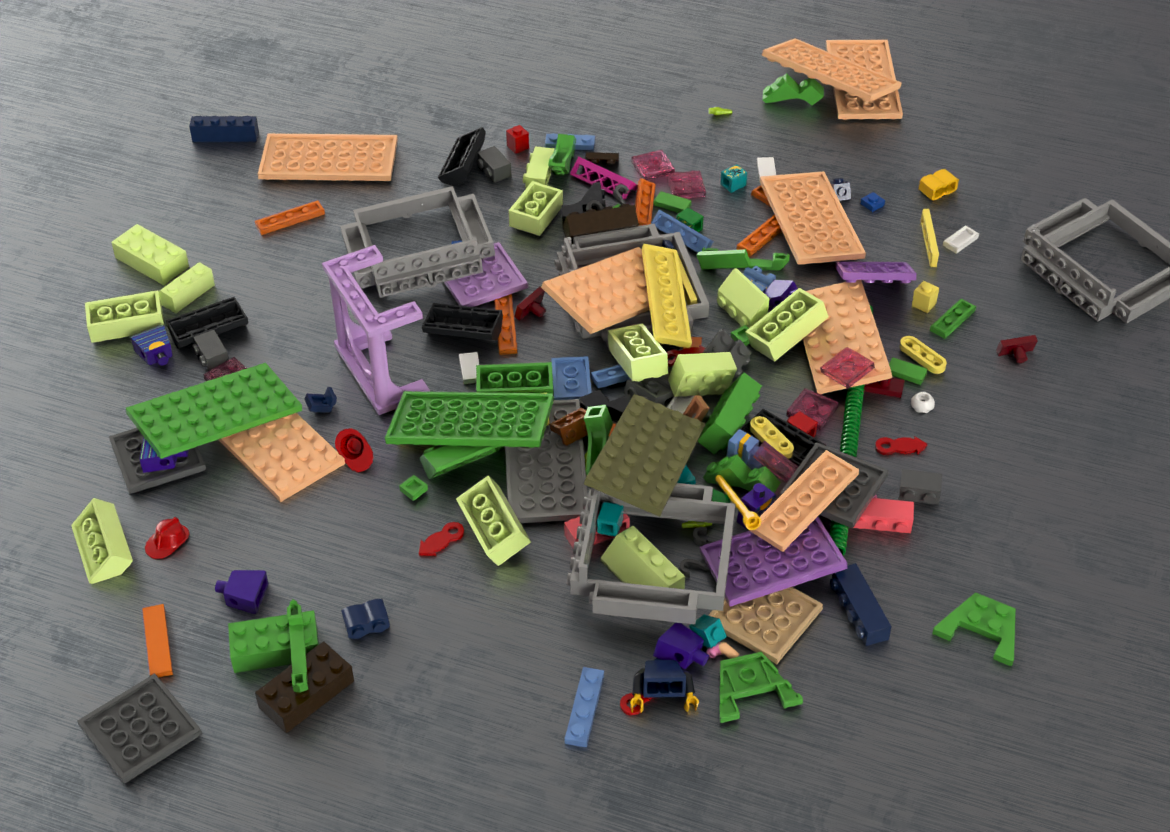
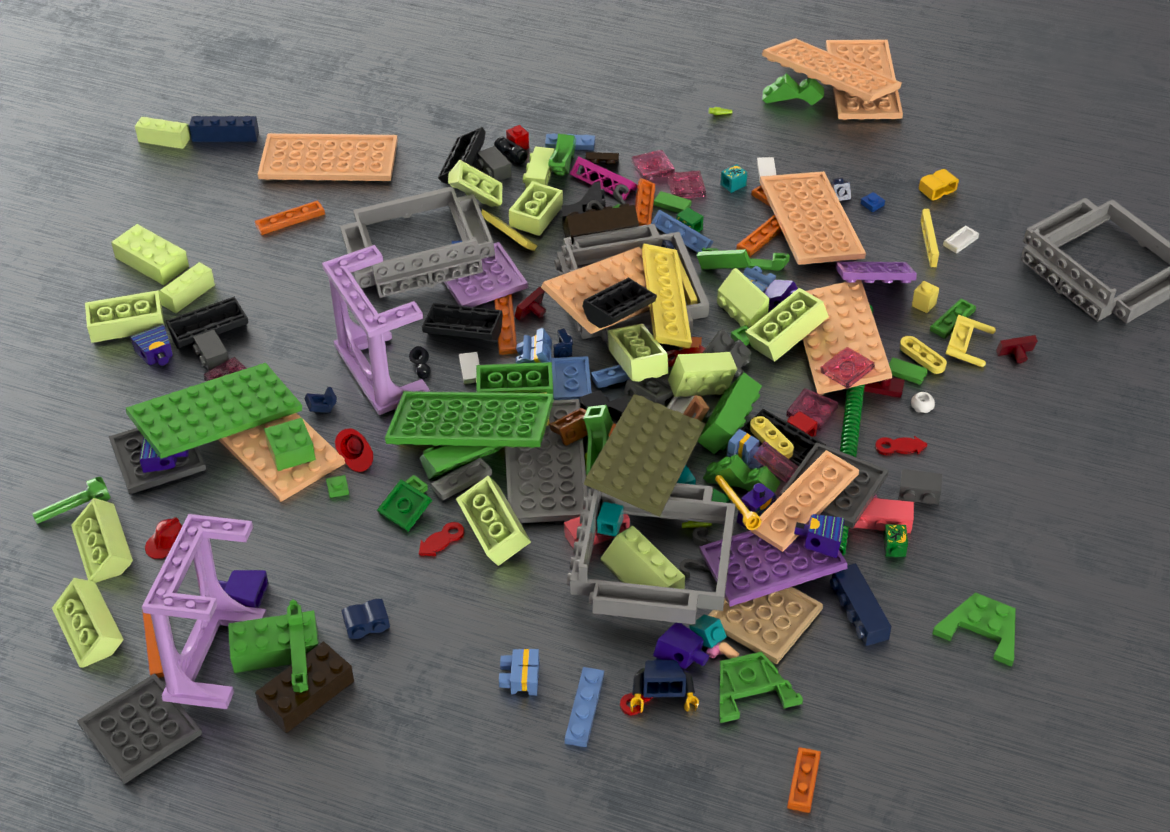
none -> bright green piece [32,477,111,524]
none -> yellowish green slope [52,578,124,668]
none -> yellowish green slope [135,117,191,149]
none -> lavender arch [142,514,267,709]
none -> bright green brick [264,418,316,471]
none -> bright green plate [326,475,349,498]
none -> green tile [377,479,432,532]
none -> black plate [409,346,431,378]
none -> light grey plate [431,458,492,501]
none -> yellowish green slope [448,160,502,207]
none -> light yellow tile [481,209,537,251]
none -> black piece [494,136,528,164]
none -> medium blue hips [499,649,539,696]
none -> medium blue hips [516,328,552,364]
none -> dark blue bracket [553,328,573,358]
none -> black piece [582,277,657,328]
none -> orange tile [787,747,821,813]
none -> dark purple torso [794,514,844,558]
none -> green brick [883,524,908,557]
none -> light yellow plate [945,314,996,367]

